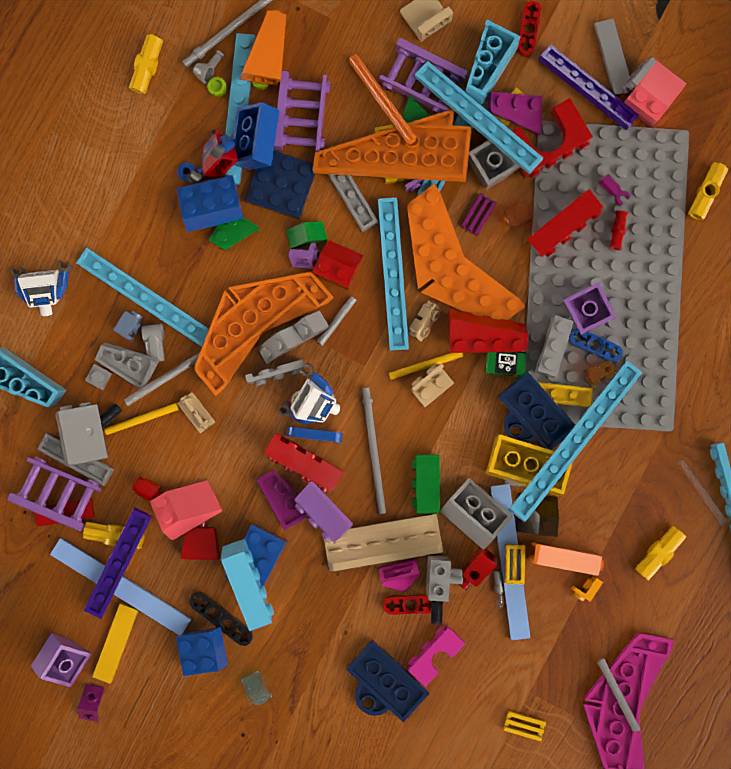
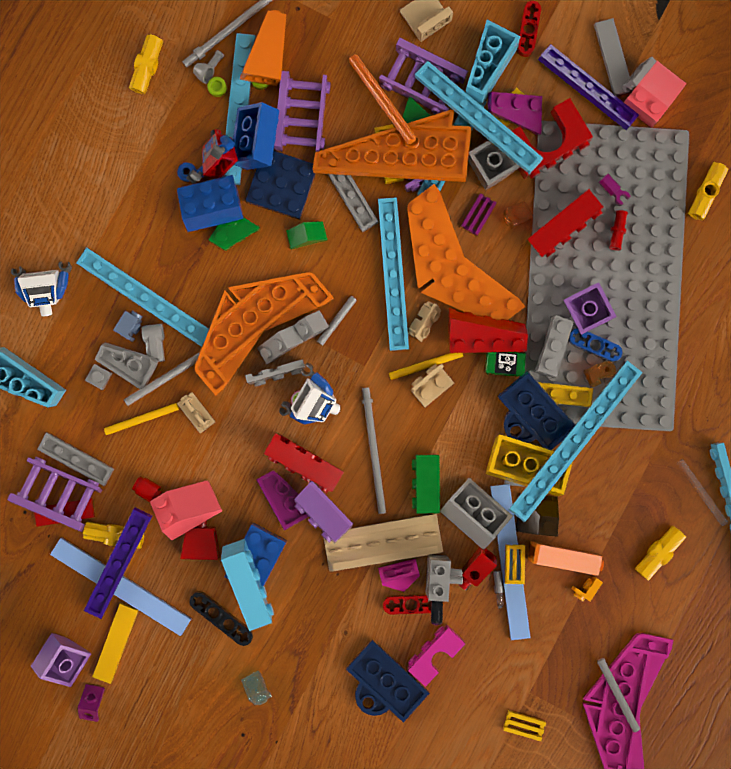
light grey piece [55,402,122,467] -> none
blue brick [176,627,228,676] -> none
blue beam [287,427,343,443] -> none
medium lavender bracket [289,242,320,269] -> none
red slope [312,240,363,290] -> none

